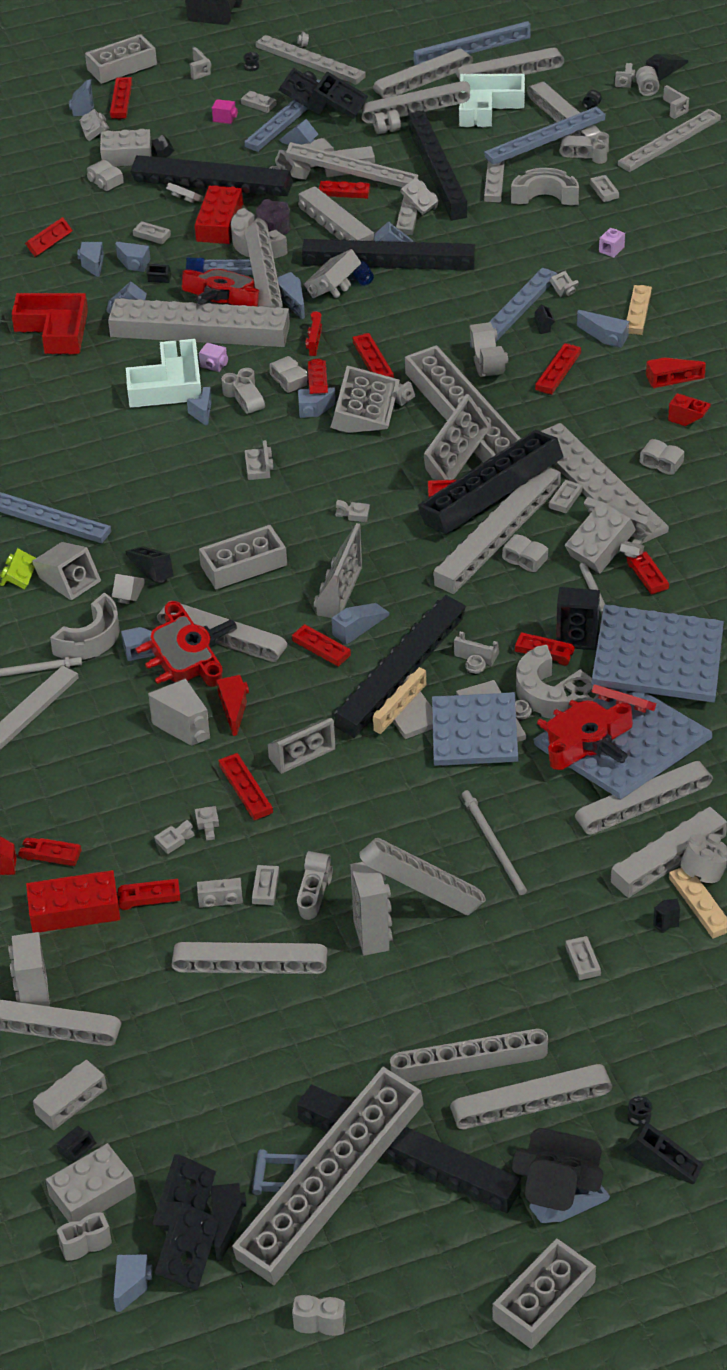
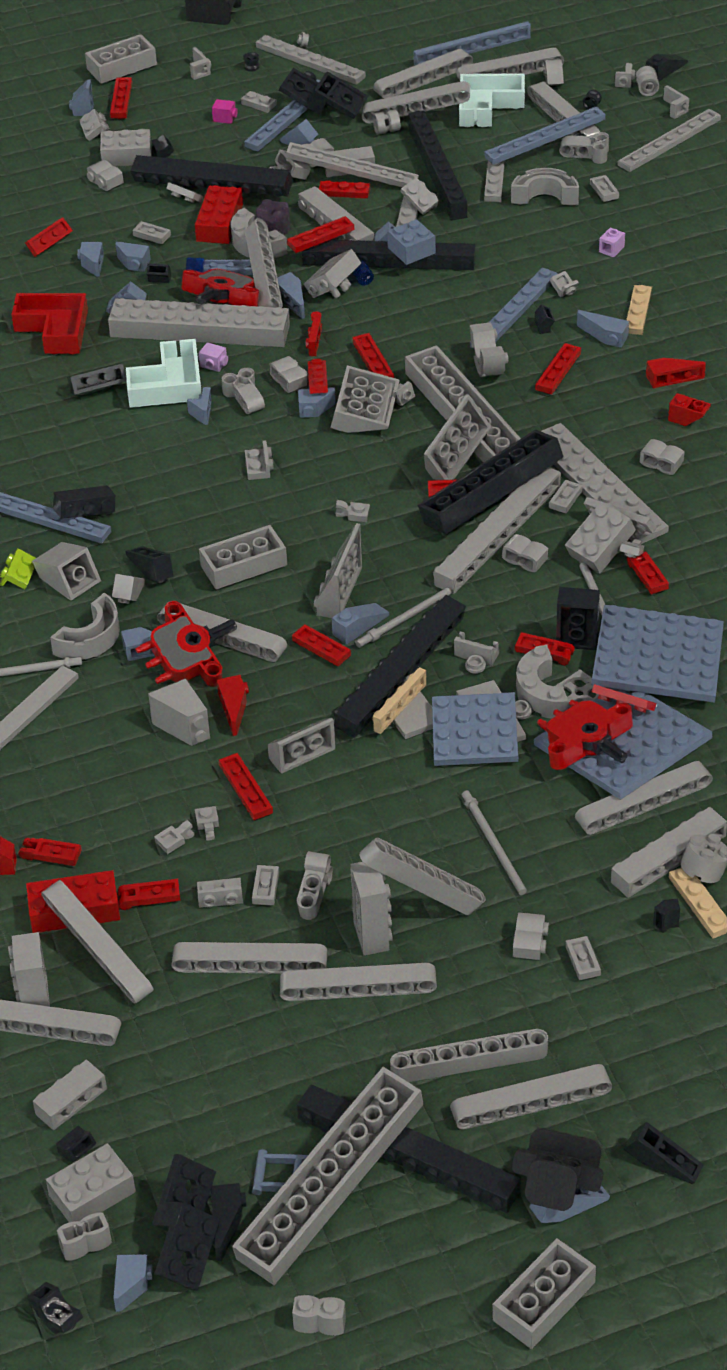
black wheel [627,1096,652,1127] -> none
none -> black brick [27,1282,83,1334]
none -> light grey beam [41,880,154,1004]
none -> black brick [53,485,116,519]
none -> black brick [67,363,127,394]
none -> light grey beam [280,963,437,1001]
none -> red plate [287,216,355,253]
none -> light grey bar [355,587,451,648]
none -> sand blue brick [387,219,436,265]
none -> light grey brick [513,912,549,960]
none -> light grey brick [543,59,564,86]

